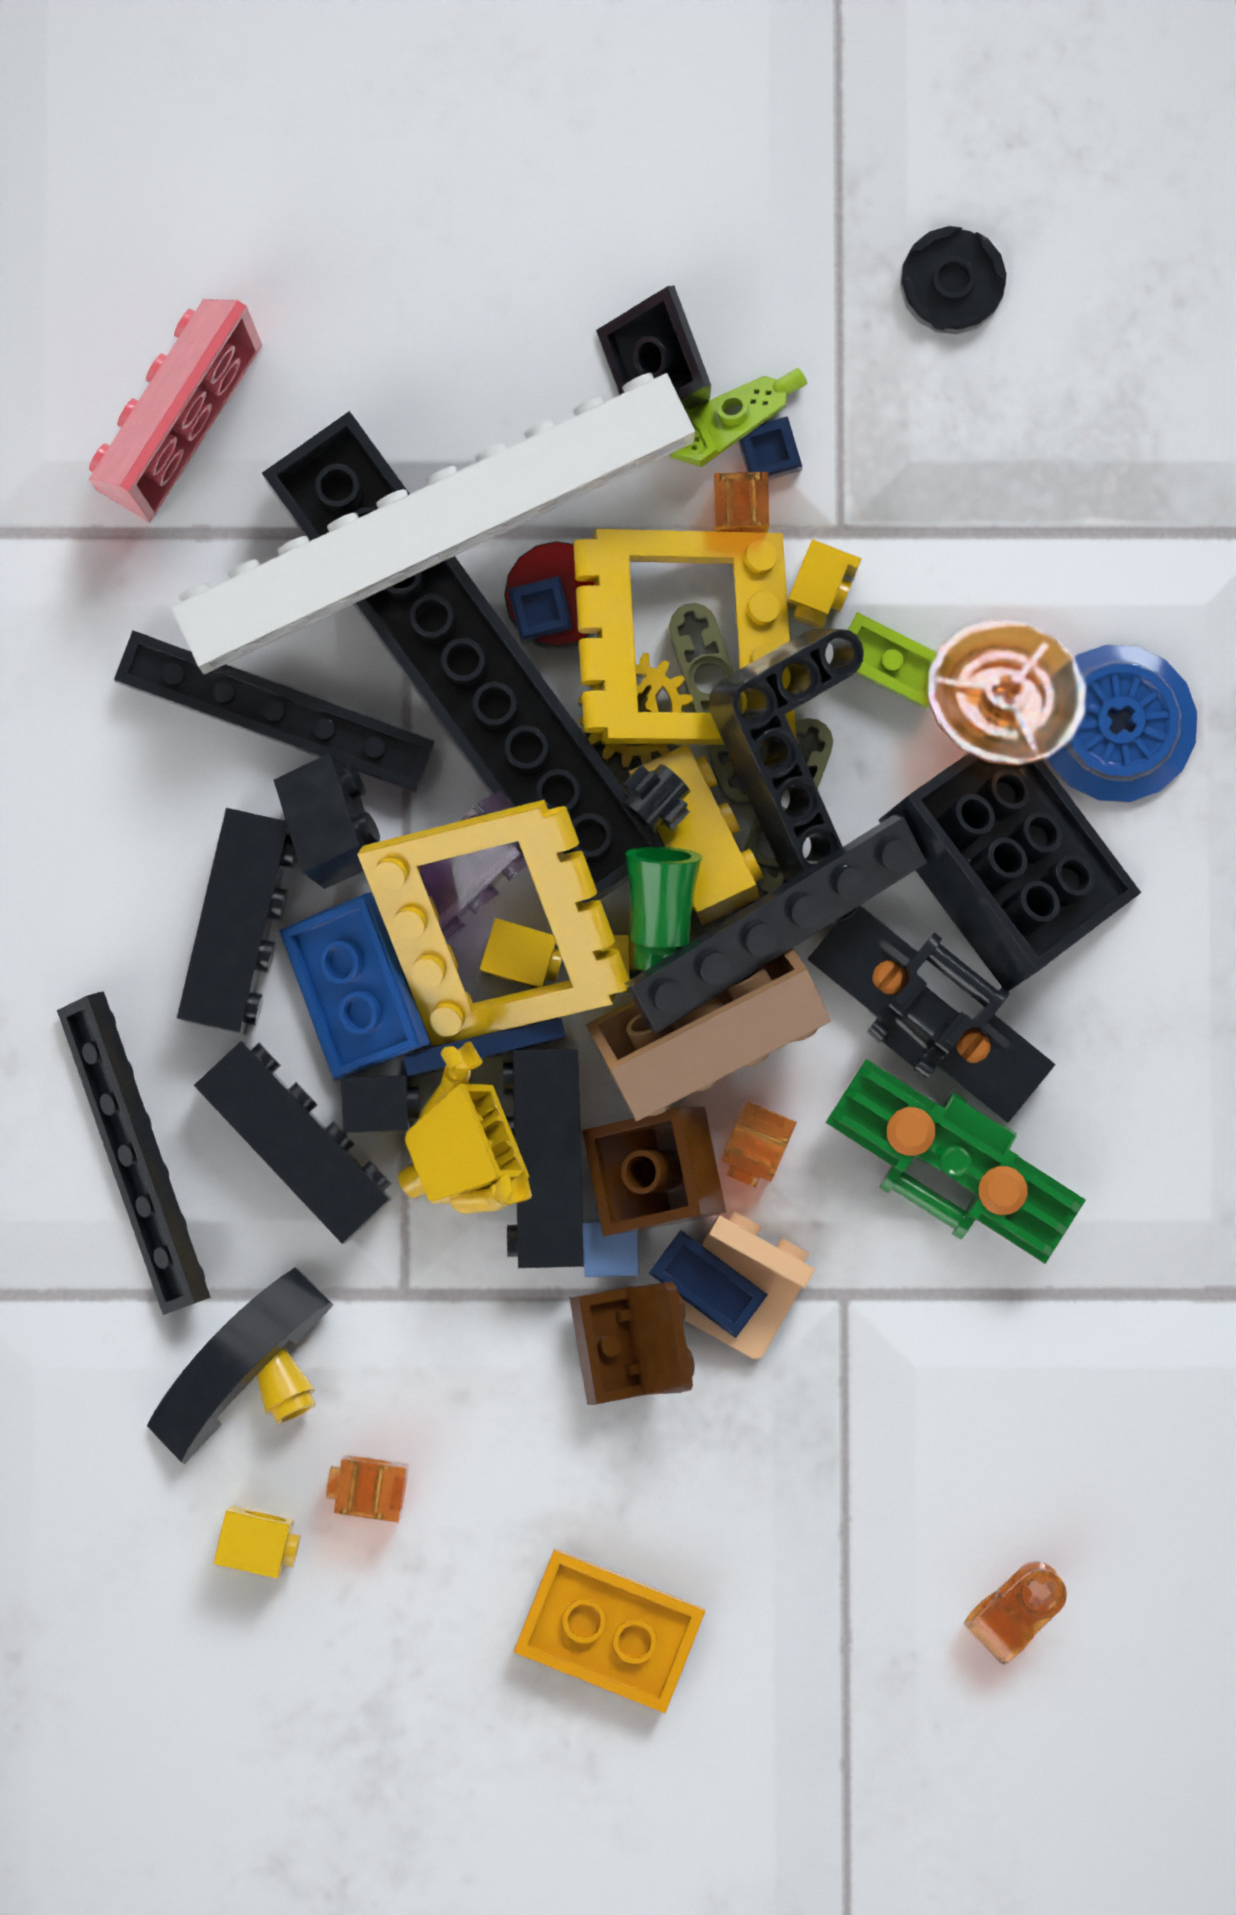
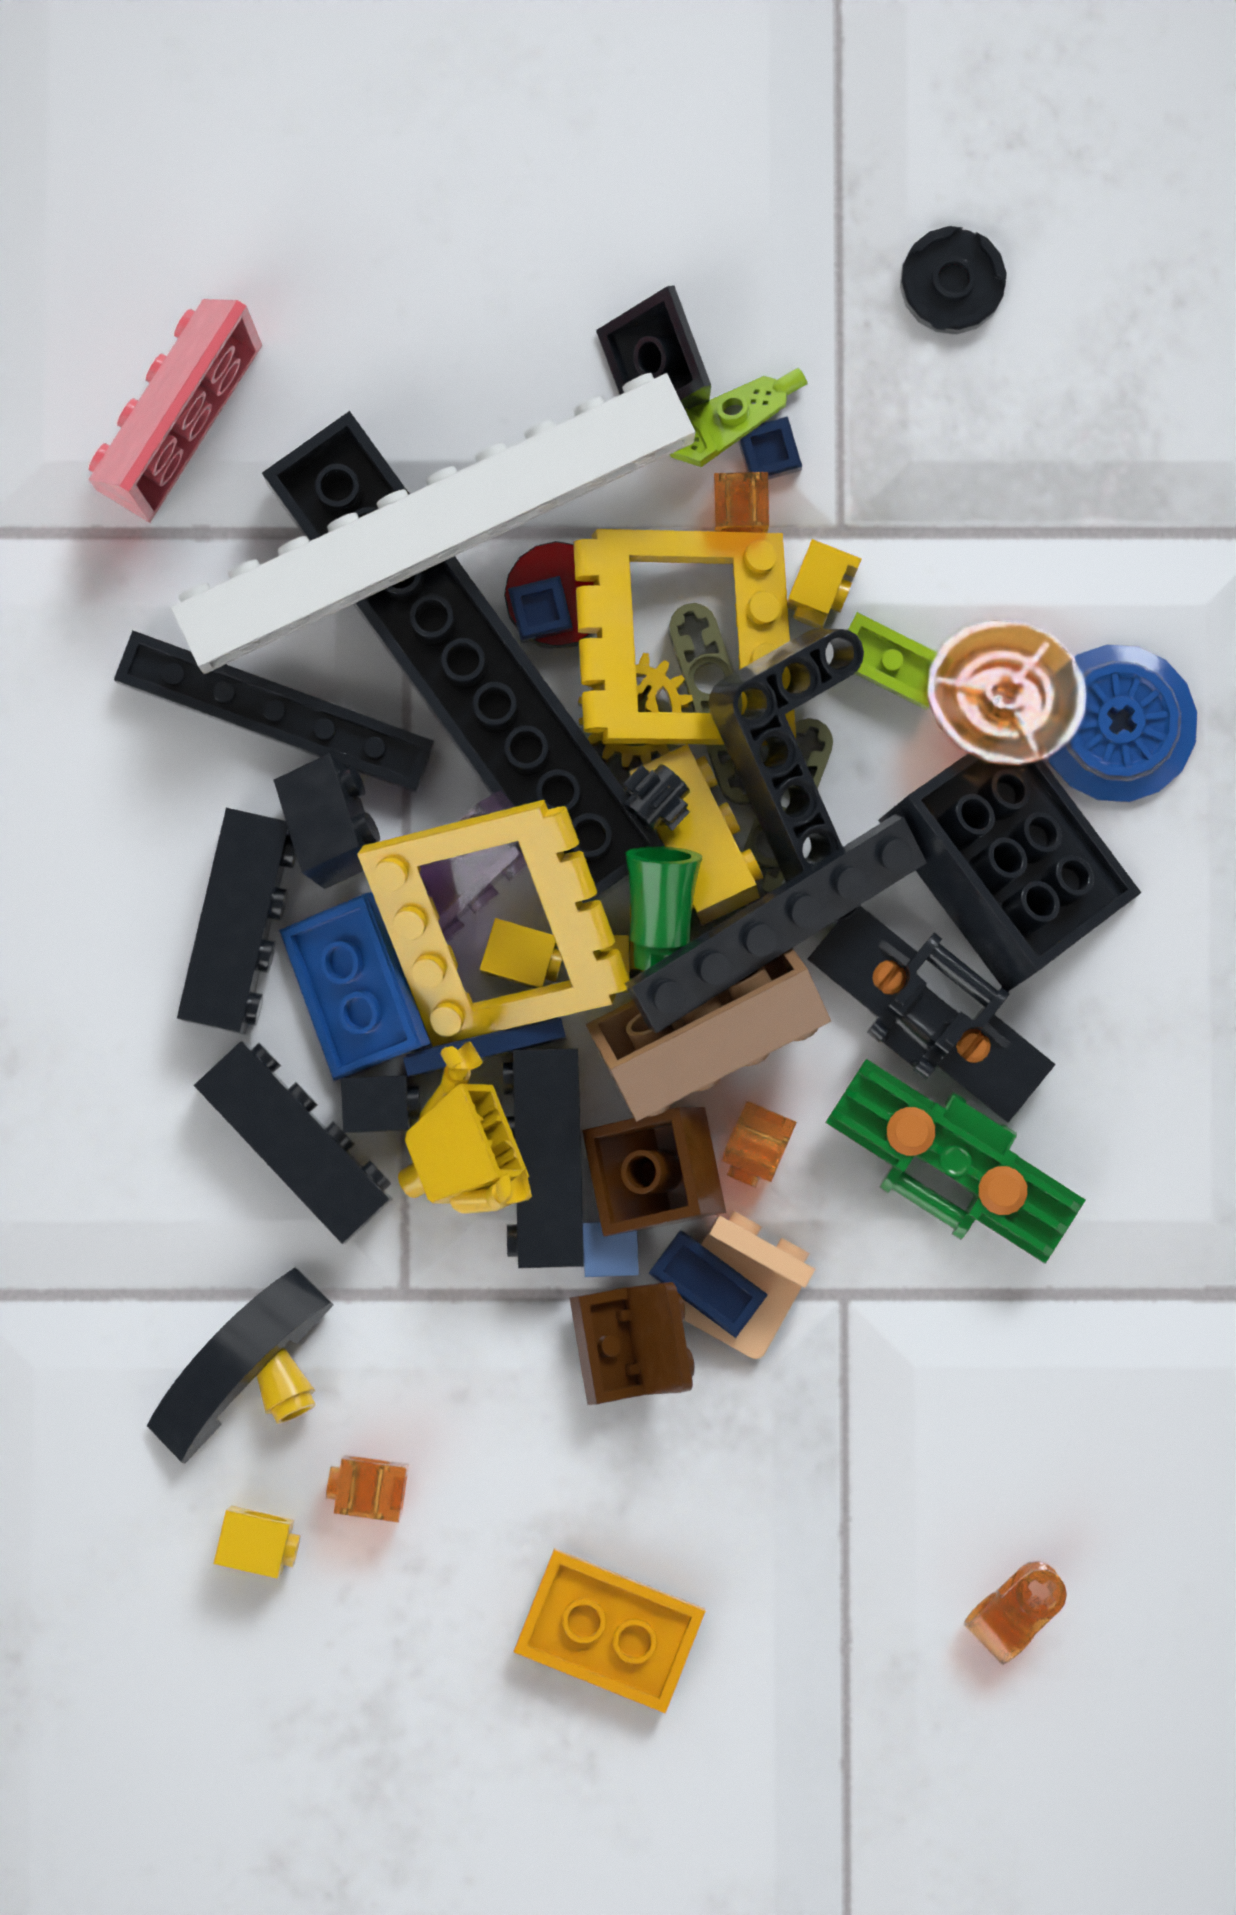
black plate [57,991,211,1315] -> none

